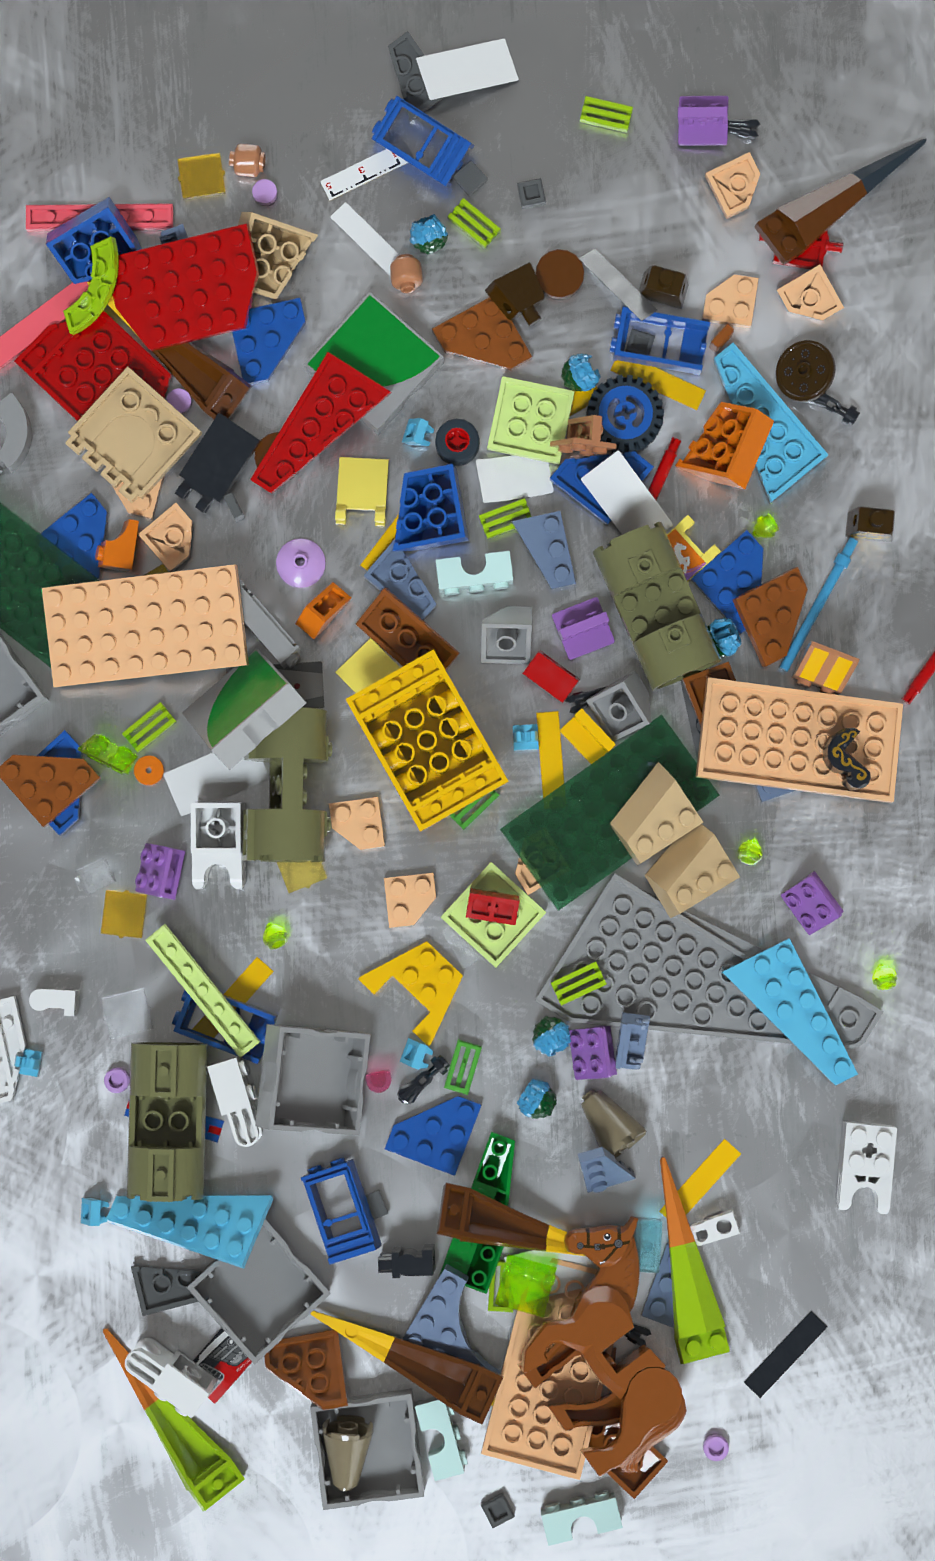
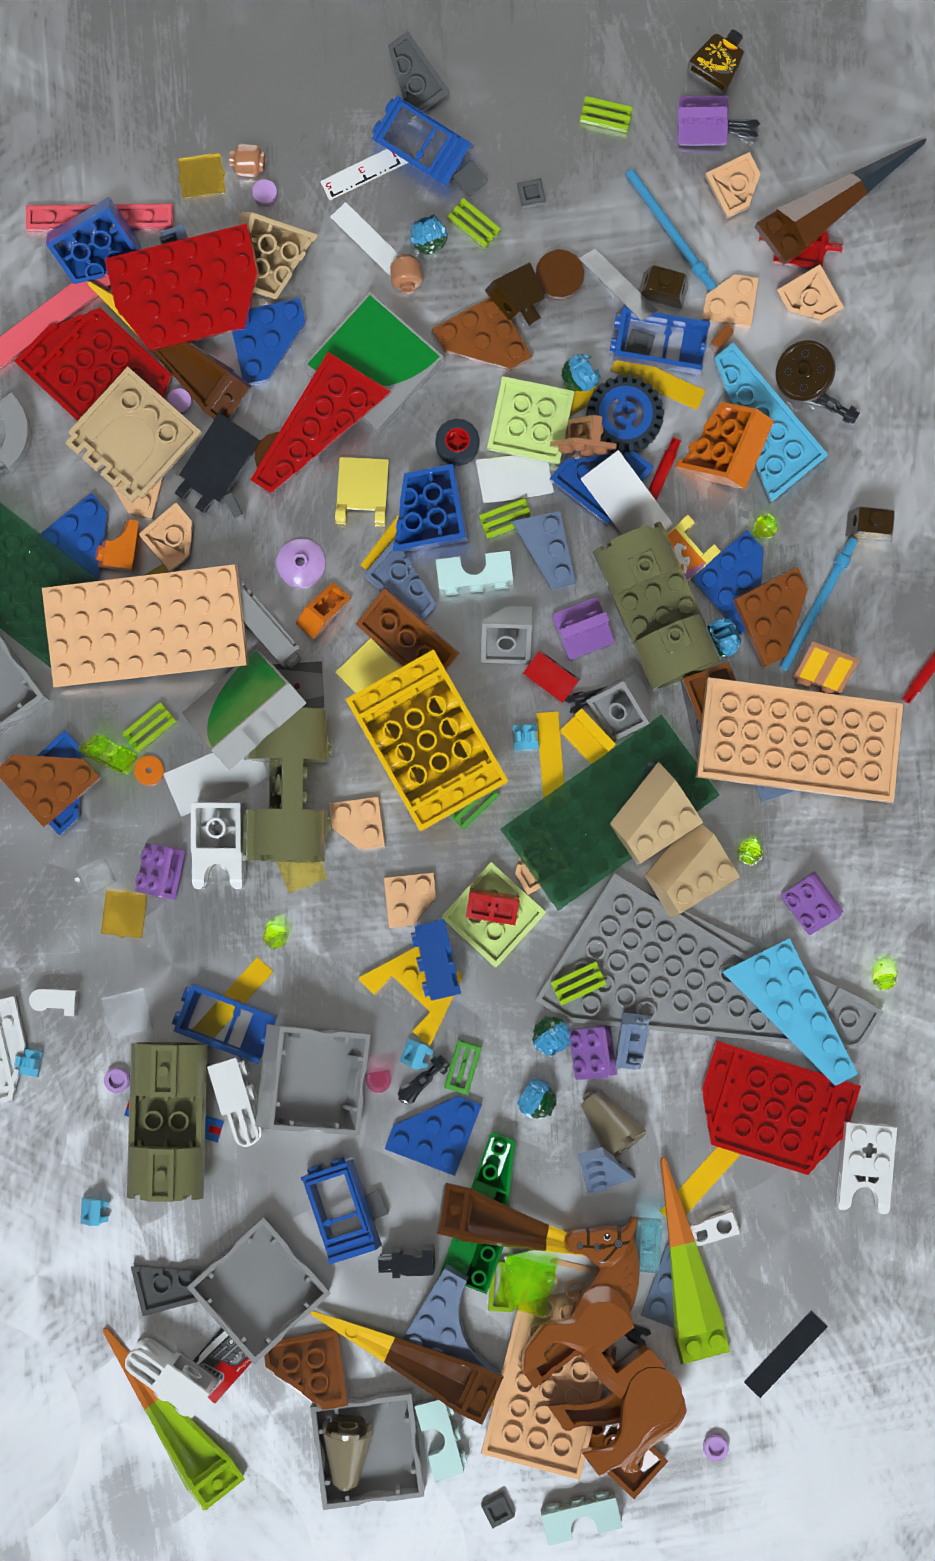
lime tile [63,237,118,335] -> none
medium azure wing [106,1195,274,1269] -> none
yellowish green tile [145,924,261,1058] -> none
medium azure tile [402,418,434,446] -> none
white sticker [416,38,519,100] -> none
black animal [823,728,871,791] -> none
none -> blue wedge [411,919,461,1001]
none -> dark azure bar [625,168,717,292]
none -> dark brown torso [687,29,744,95]
none -> red plate [701,1041,861,1175]

